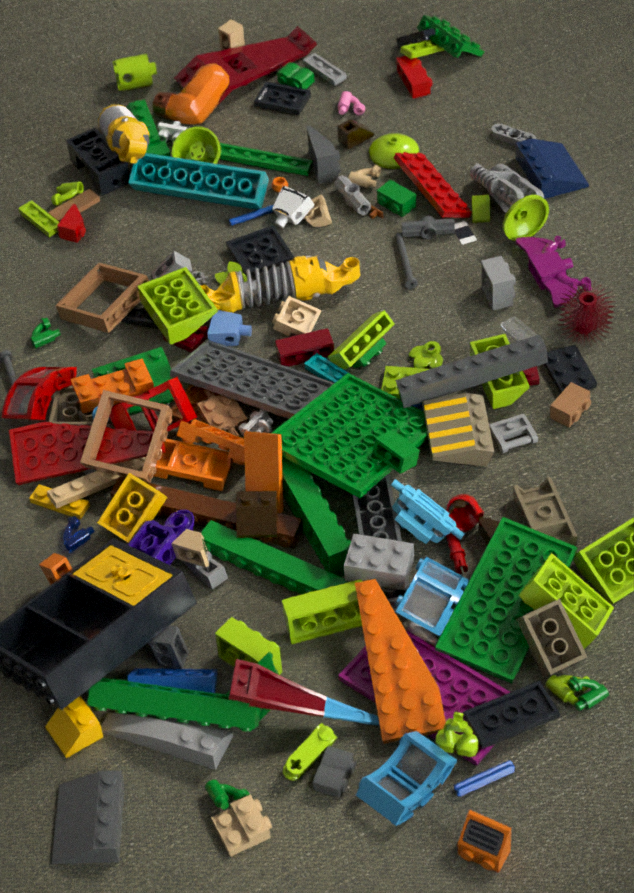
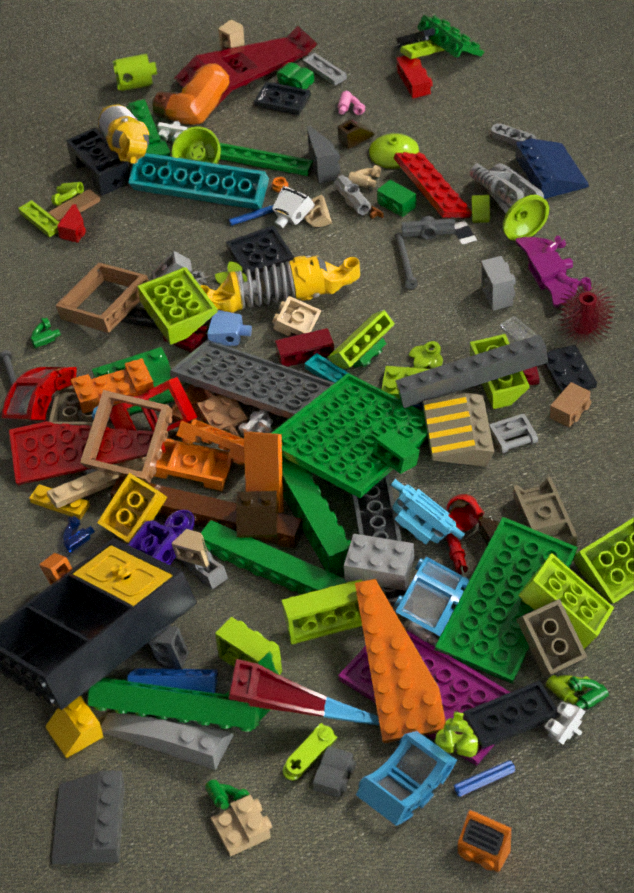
none -> white hips [545,701,585,744]

